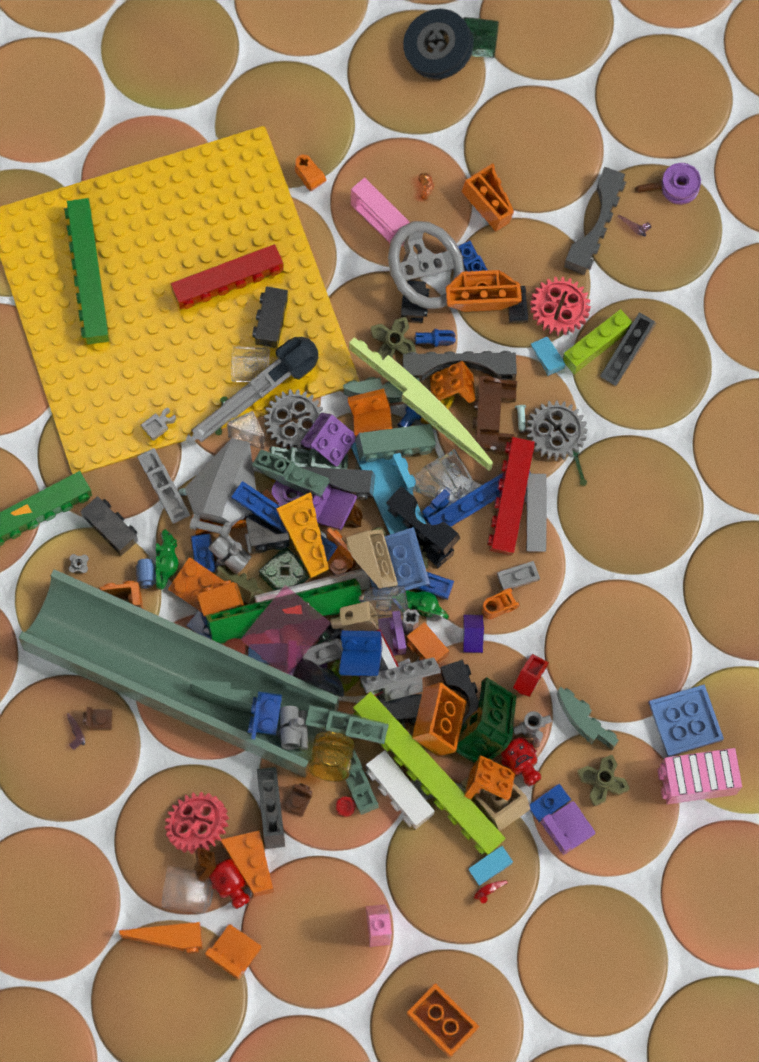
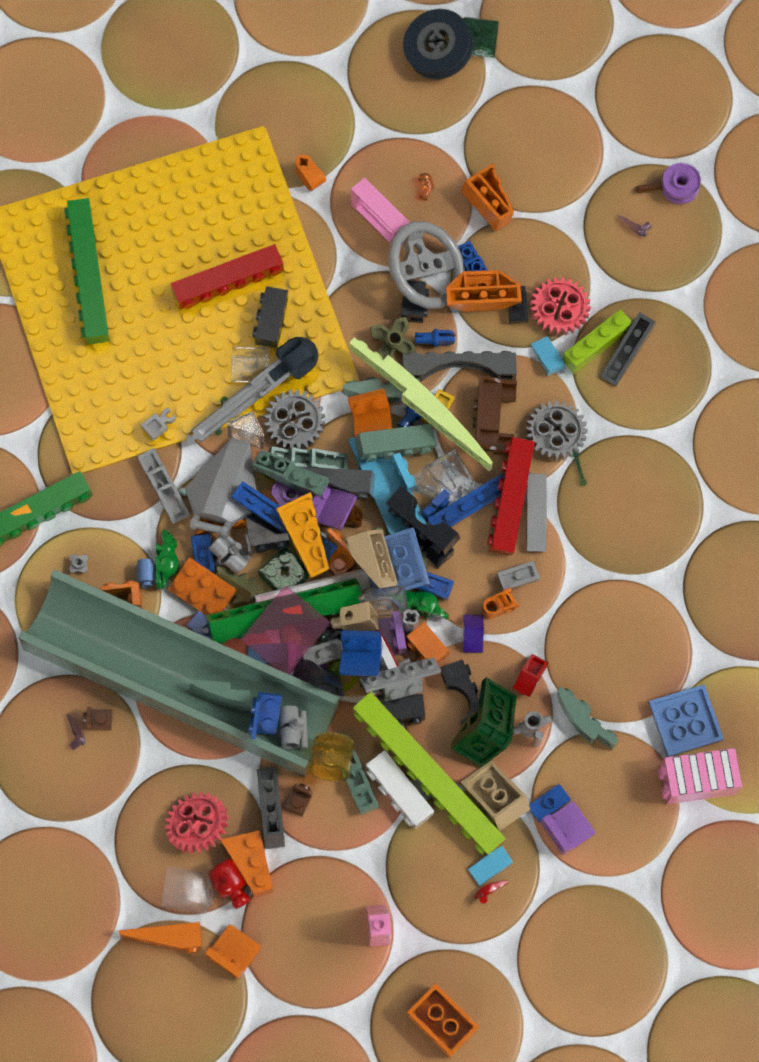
black brick [81,496,138,556] -> none
reddish brown bracket [195,848,216,882] -> none
orange brick [197,580,244,617] -> none
medium lavender bracket [300,412,356,467] -> none
sand green slope [305,704,389,744] -> none
red tile [336,796,355,817] -> none
orange brick [412,682,467,757] -> none
orange bracket [430,361,475,403] -> none
orange bracket [464,755,515,801] -> none
red piece [500,737,542,787] -> none
light aqua piece [515,405,526,432] -> none
dark grey arch [564,167,626,275] -> none
olive plant [577,755,629,807] -> none

